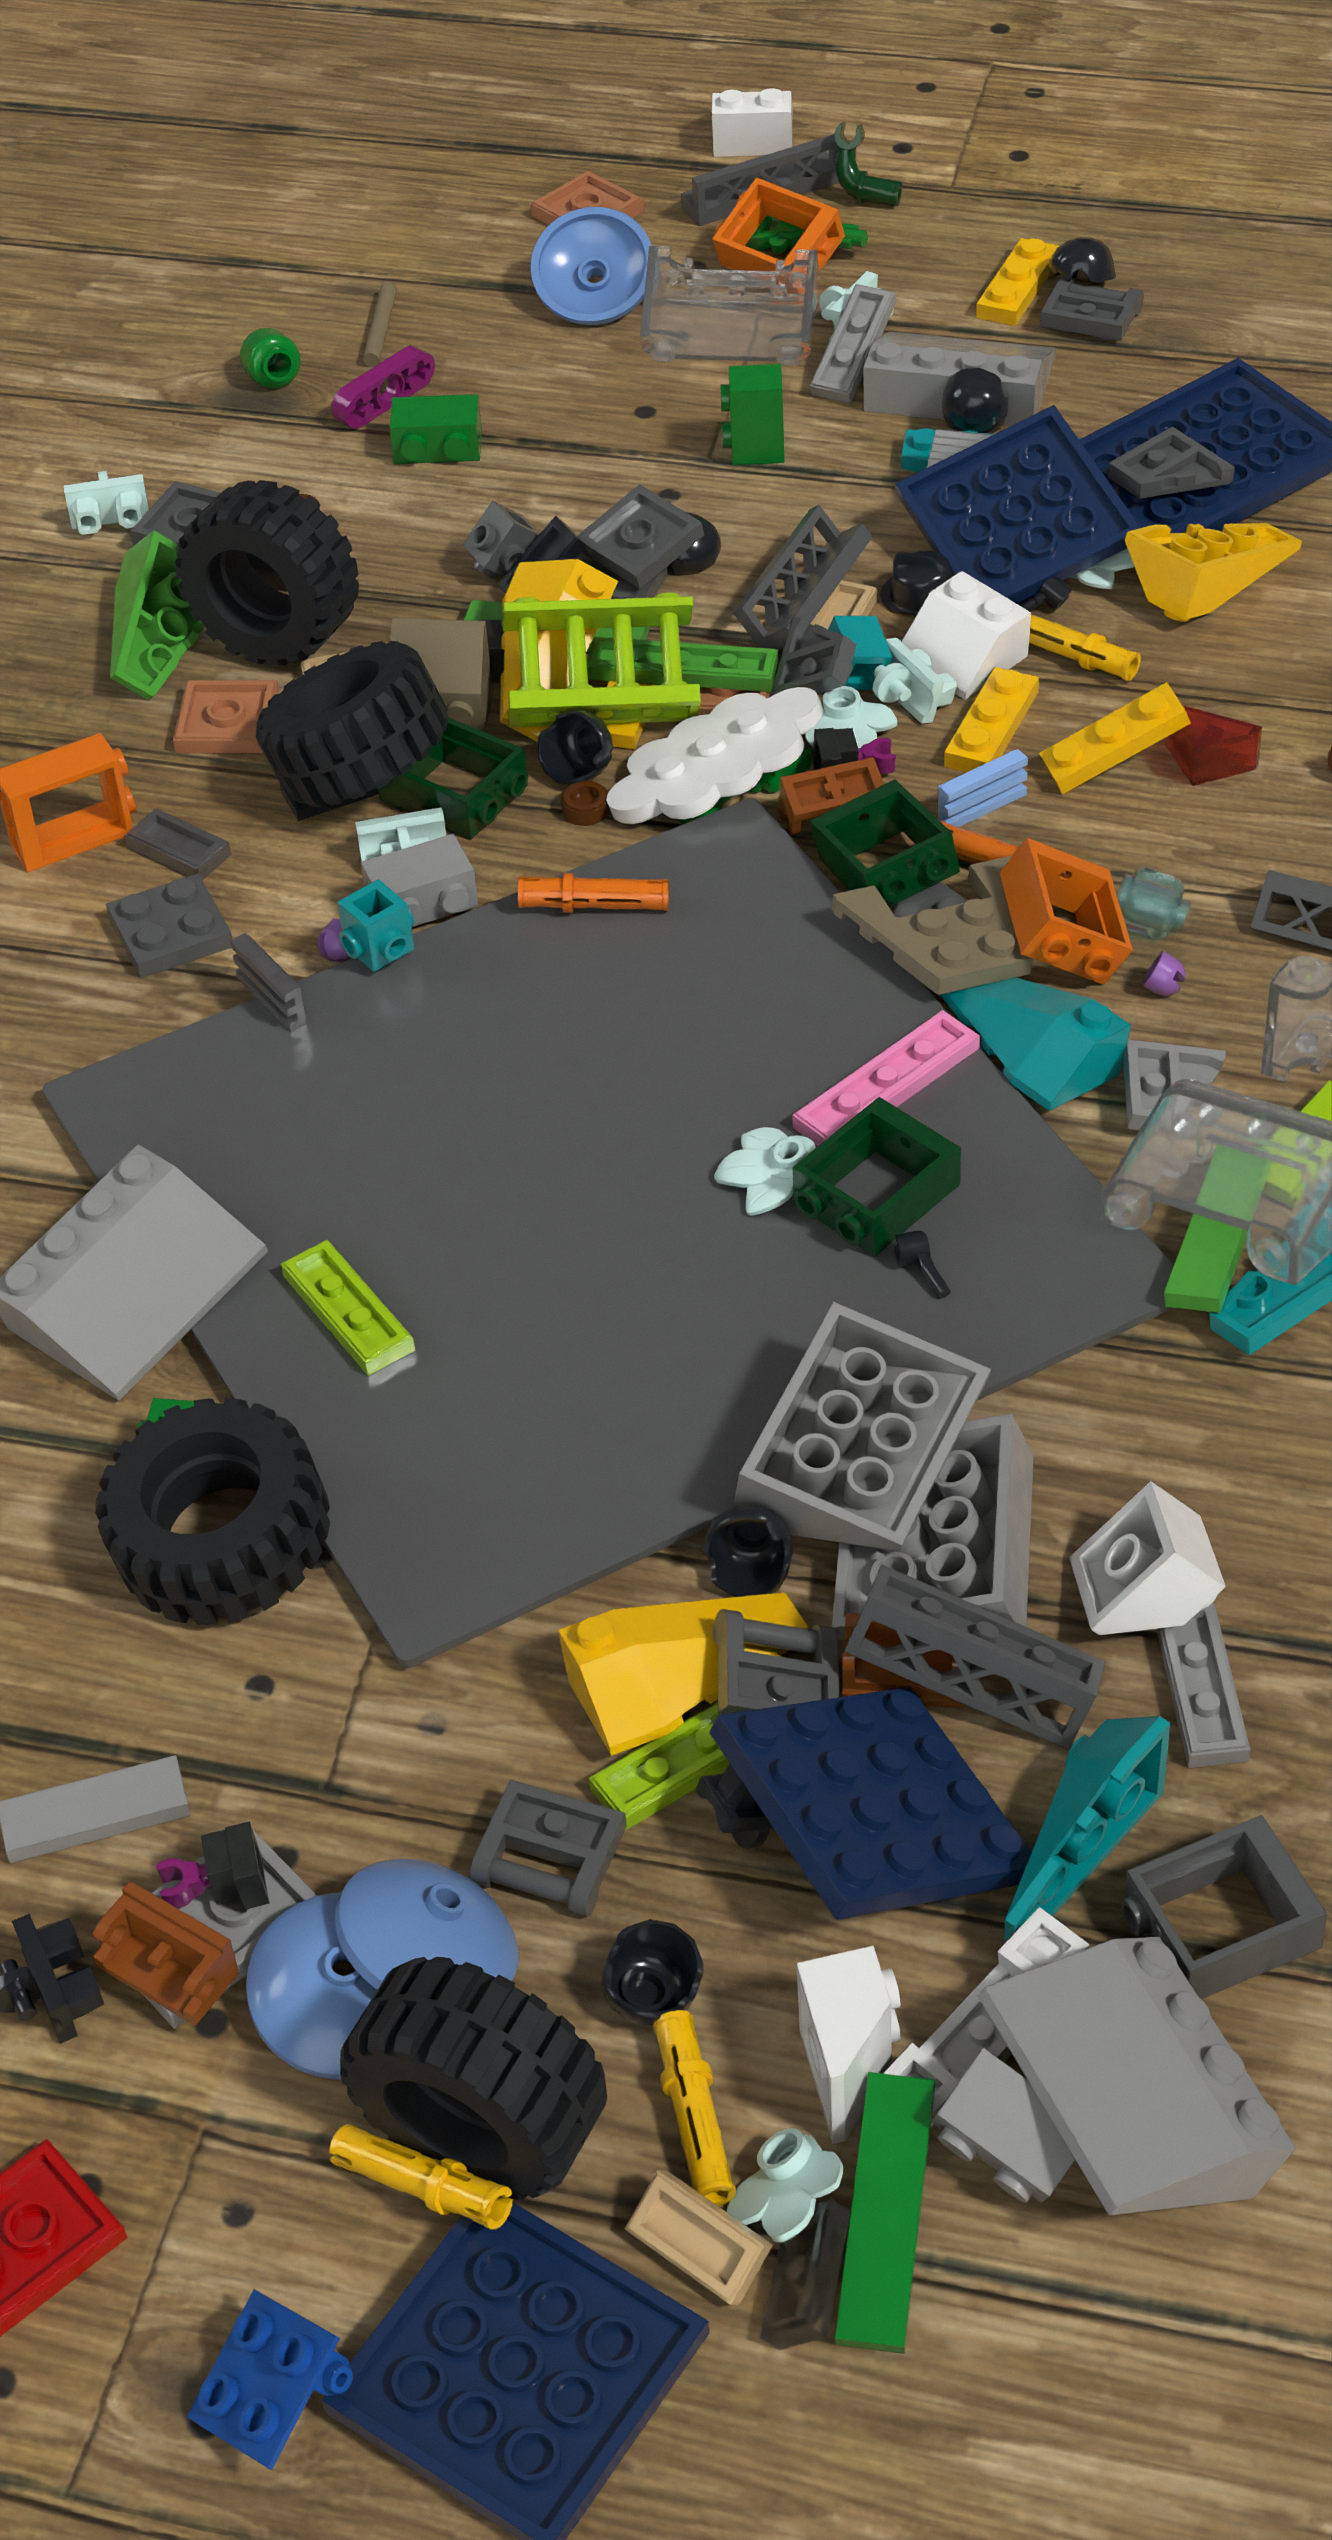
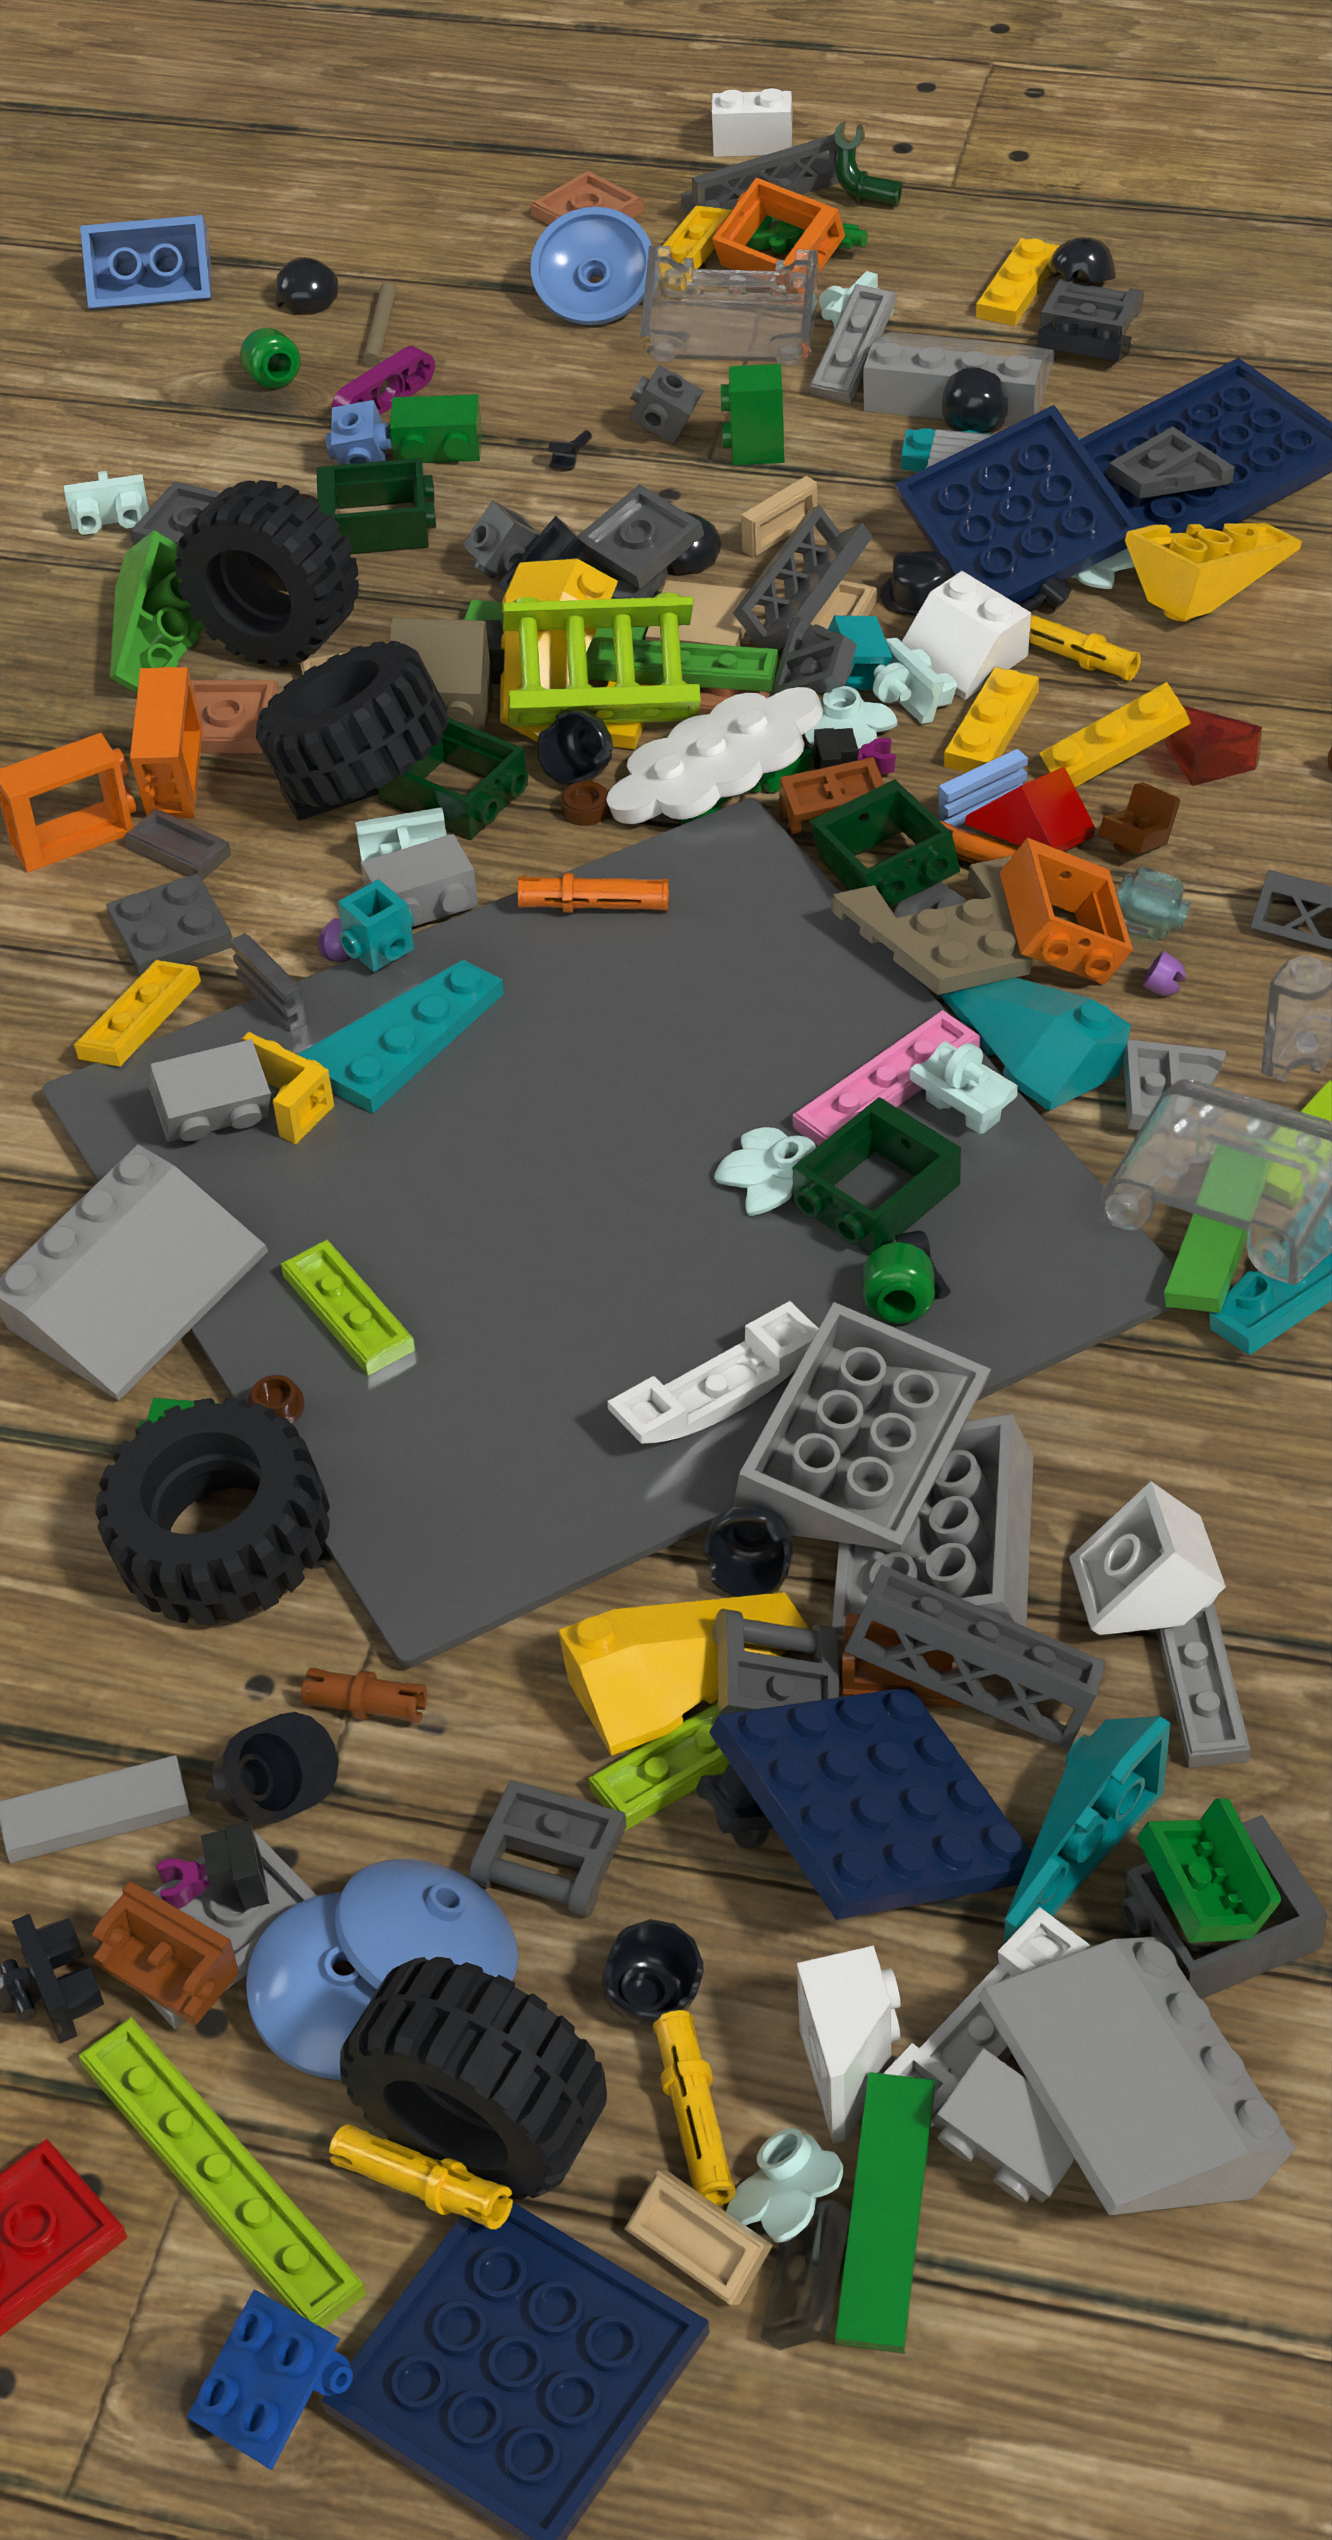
none -> yellow tile [74,960,201,1067]
none -> lime tile [79,2017,367,2328]
none -> medium blue slope [80,215,211,310]
none -> orange window [130,667,203,818]
none -> light grey brick [149,1039,271,1142]
none -> black piece [205,1712,338,1825]
none -> yellow bracket [241,1032,334,1145]
none -> reddish brown plate [247,1375,305,1423]
none -> black hair [275,257,338,315]
none -> teal wing [297,960,504,1114]
none -> dark orange pin [301,1667,427,1723]
none -> dark green window [317,458,436,554]
none -> medium blue brick [326,400,391,465]
none -> black hand [548,430,592,469]
none -> white slope [607,1301,819,1444]
none -> dark grey brick [629,365,704,445]
none -> tan tile [645,580,753,646]
none -> yellow plate [652,205,732,289]
none -> tan tile [741,476,817,558]
none -> green head [862,1242,935,1325]
none -> light aqua hips [910,1041,1018,1134]
none -> red slope [964,766,1096,852]
none -> black plate [1037,318,1132,361]
none -> reddish brown bracket [1098,782,1180,856]
none -> green bracket [1136,1798,1281,1943]

